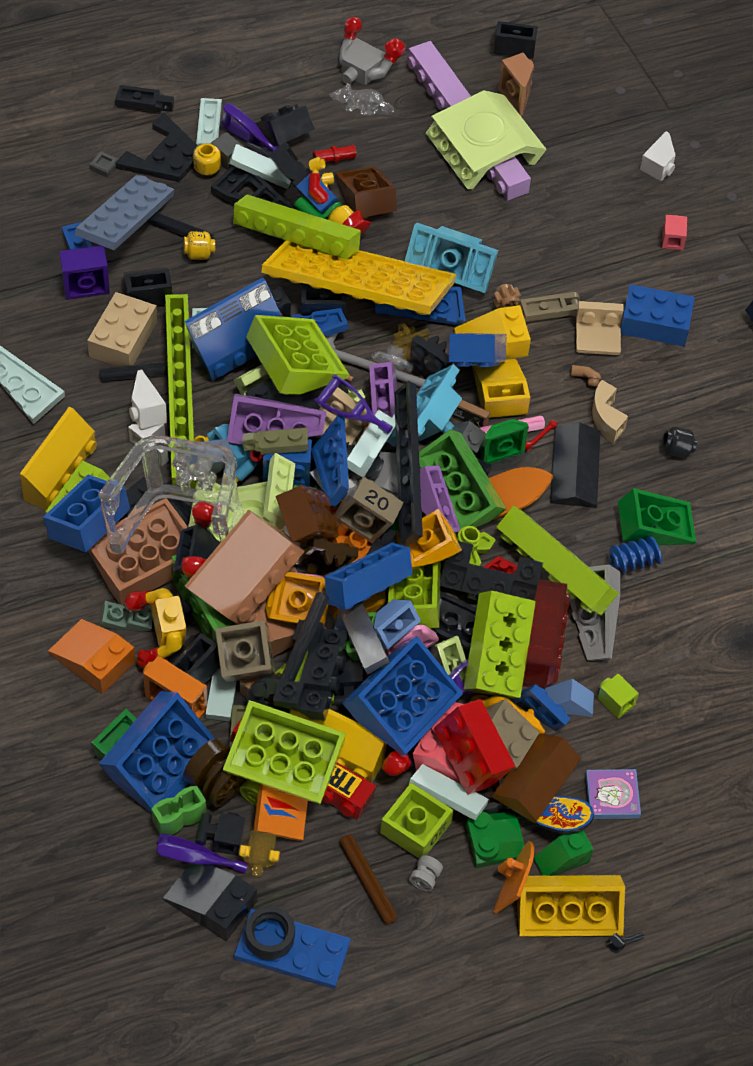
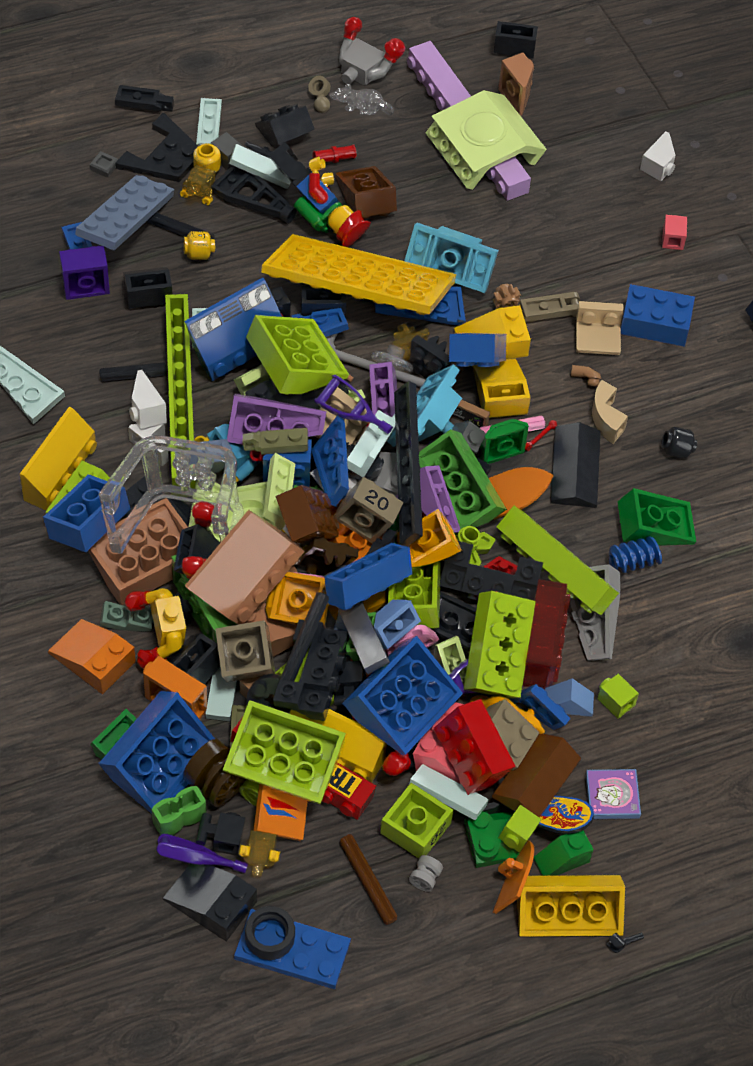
tan brick [87,292,157,367] -> none
dark purple piece [221,103,278,152] -> none
lime brick [233,195,361,260] -> none
none -> clear yellow piece [180,165,216,205]
none -> dark tan plate [309,76,331,113]
none -> lime brick [498,805,541,852]

